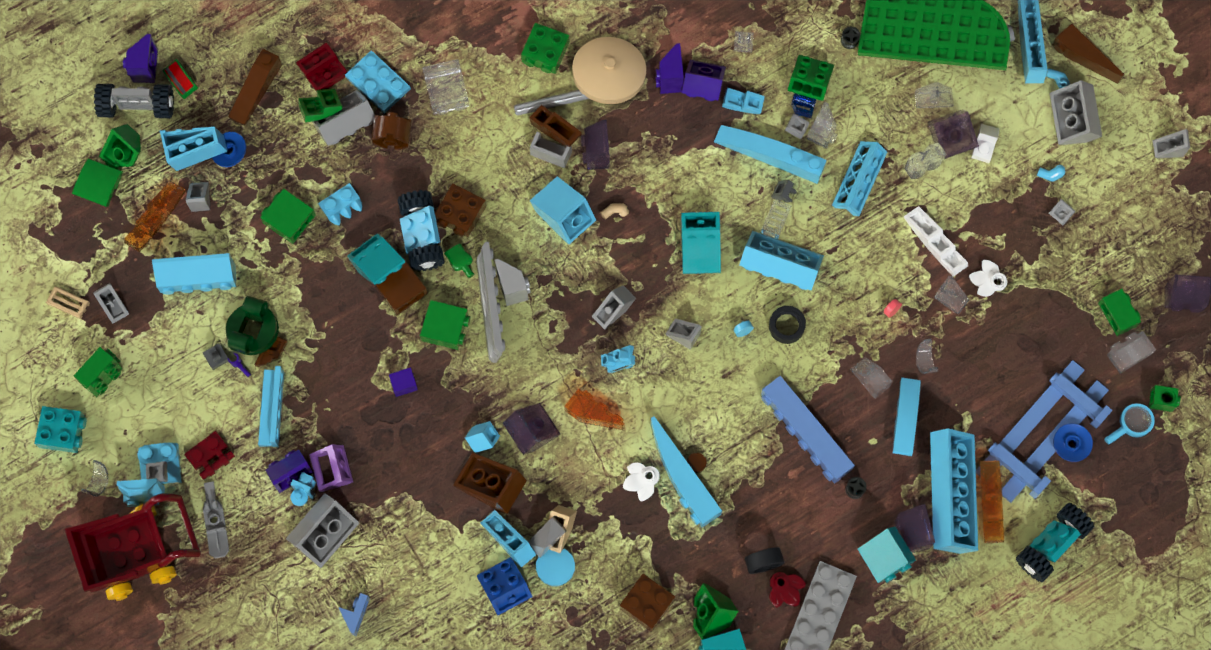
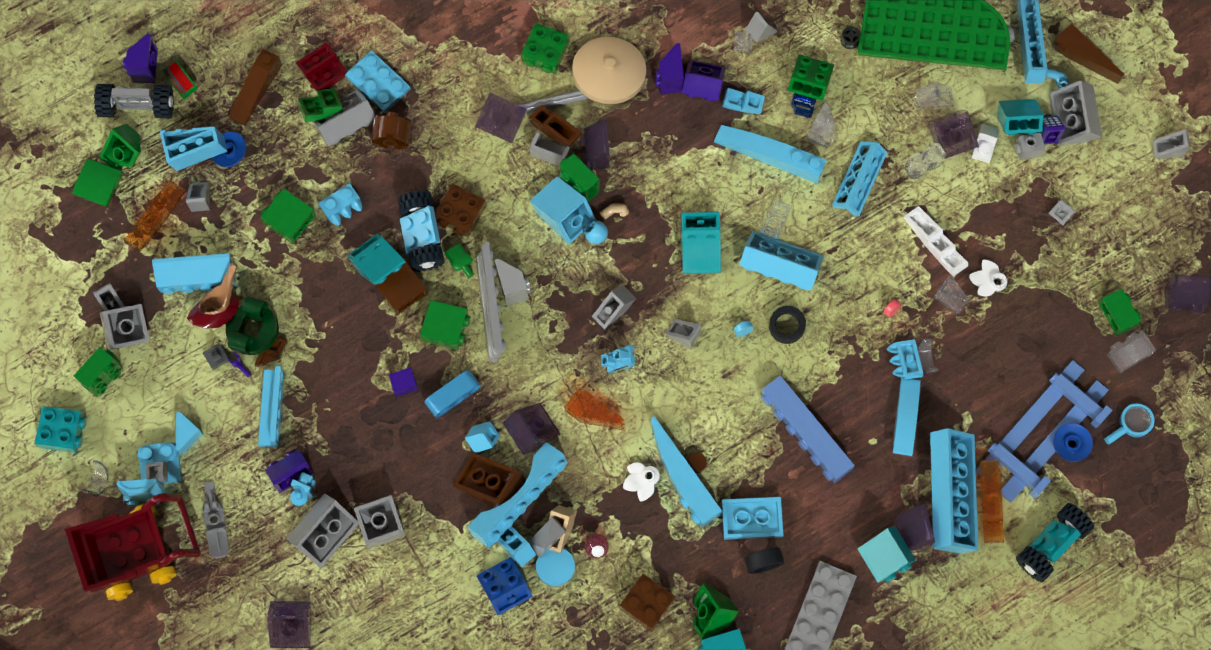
tan tile [46,286,90,319] -> none
dark red plate [184,431,235,480] -> none
medium lavender tile [310,444,353,492] -> none
medium blue slope [339,593,370,636] -> none
clear panel [422,59,469,115] -> none
dark red plate [769,572,806,608] -> none
dark grey tile [771,180,797,203] -> none
light grey tile [785,114,810,139] -> none
pearl dark grey wheel [845,477,867,499] -> none
clear slope [850,357,893,398] -> none
medium azure arm [1037,165,1065,182] -> none
green brick [1149,385,1181,412] -> none
none -> light grey slope [100,304,150,350]
none -> medium azure slope [176,412,203,455]
none -> hat [187,262,239,329]
none -> slope [267,601,312,648]
none -> light grey slope [354,495,406,549]
none -> dark azure beam [424,370,481,418]
none -> medium azure arch [468,442,568,548]
none -> slope [475,93,527,143]
none -> green brick [560,153,600,202]
none -> medium azure piece [584,221,608,244]
none -> clear pink piece [584,534,609,558]
none -> medium azure plate [722,497,783,540]
none -> light grey slope [746,11,777,43]
none -> medium azure plate [887,339,923,380]
none -> teal brick [998,99,1044,135]
none -> light grey brick [1014,133,1045,160]
none -> dark purple slope [1037,114,1065,144]

